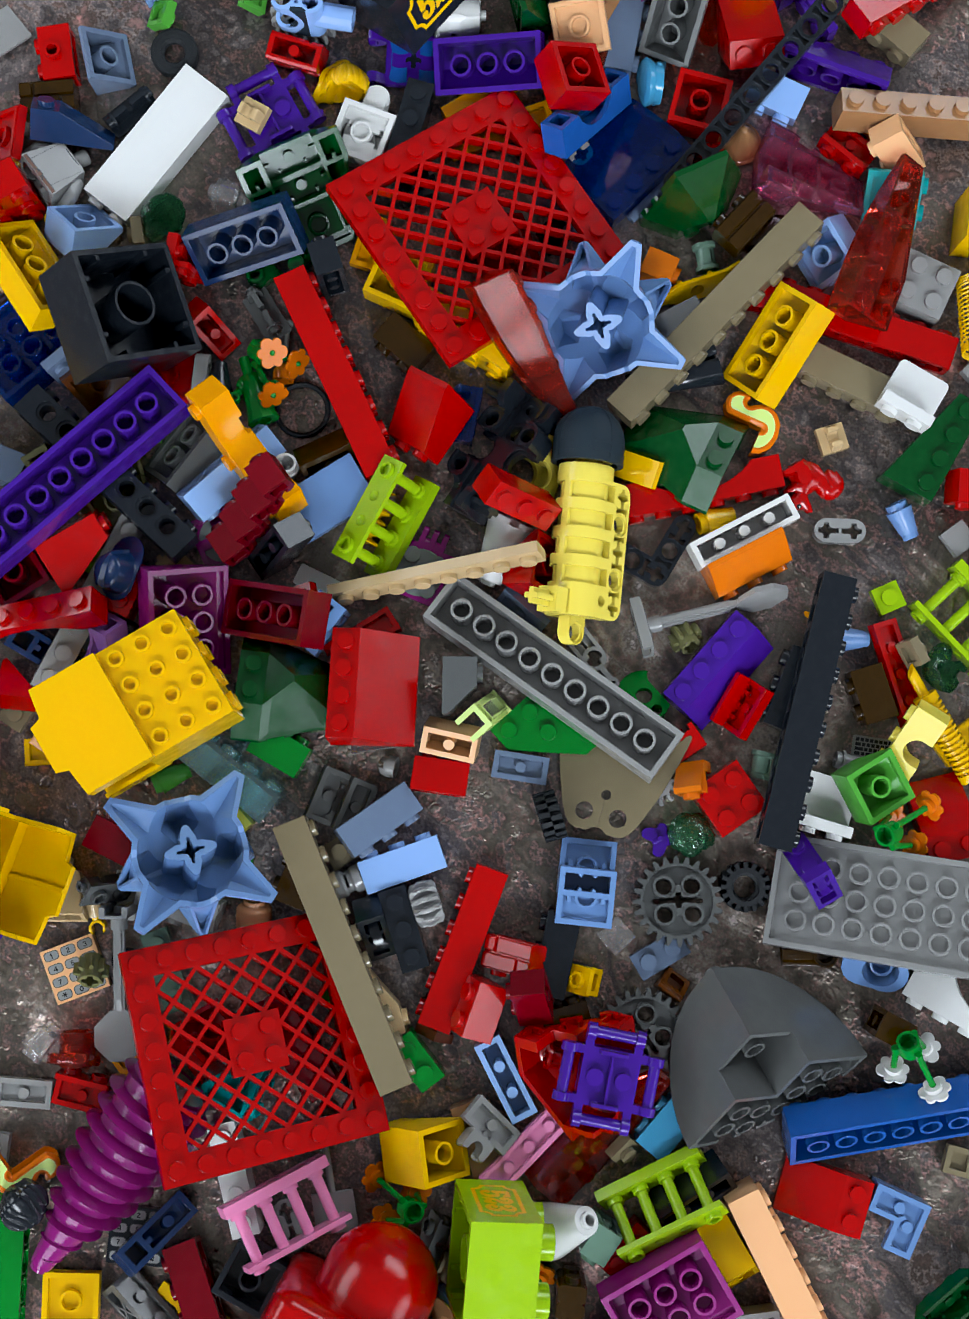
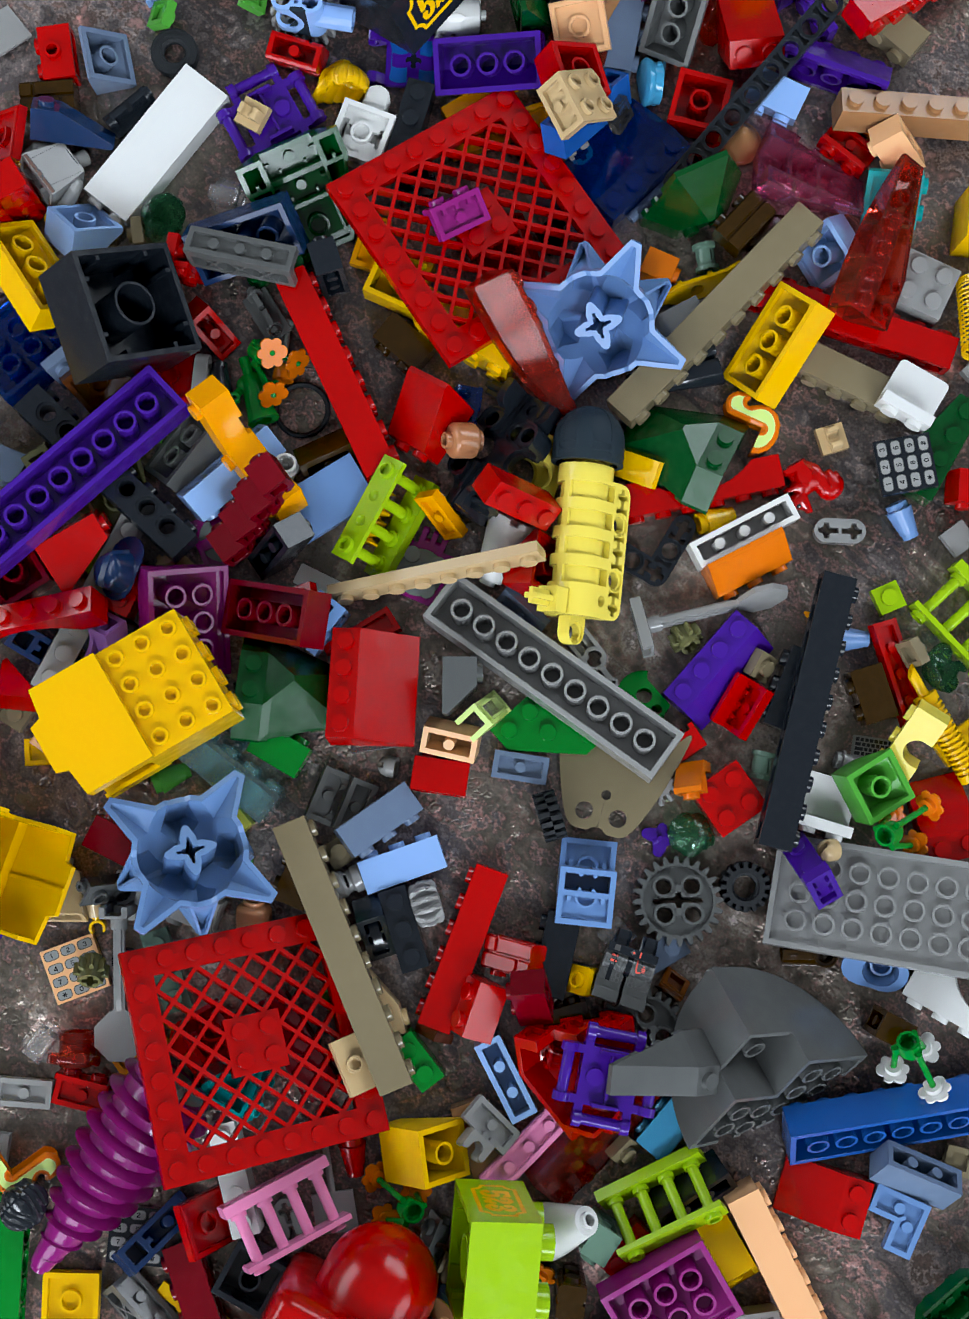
none -> red tile [173,1184,237,1262]
none -> dark grey fence [183,225,299,288]
none -> tan plate [328,1033,376,1098]
none -> red cone [338,1137,366,1178]
none -> light orange plate [414,488,468,540]
none -> magenta bracket [422,185,491,242]
none -> nougat head [441,422,484,459]
none -> tan bracket [536,68,617,140]
none -> hips [590,927,659,1013]
none -> dark grey wedge [606,1028,720,1097]
none -> clear smoke tile [607,94,634,135]
none -> dark tan plate [743,647,779,684]
none -> tan hinge [816,838,842,862]
none -> sand blue brick [869,1139,963,1210]
none -> tile [872,432,939,497]

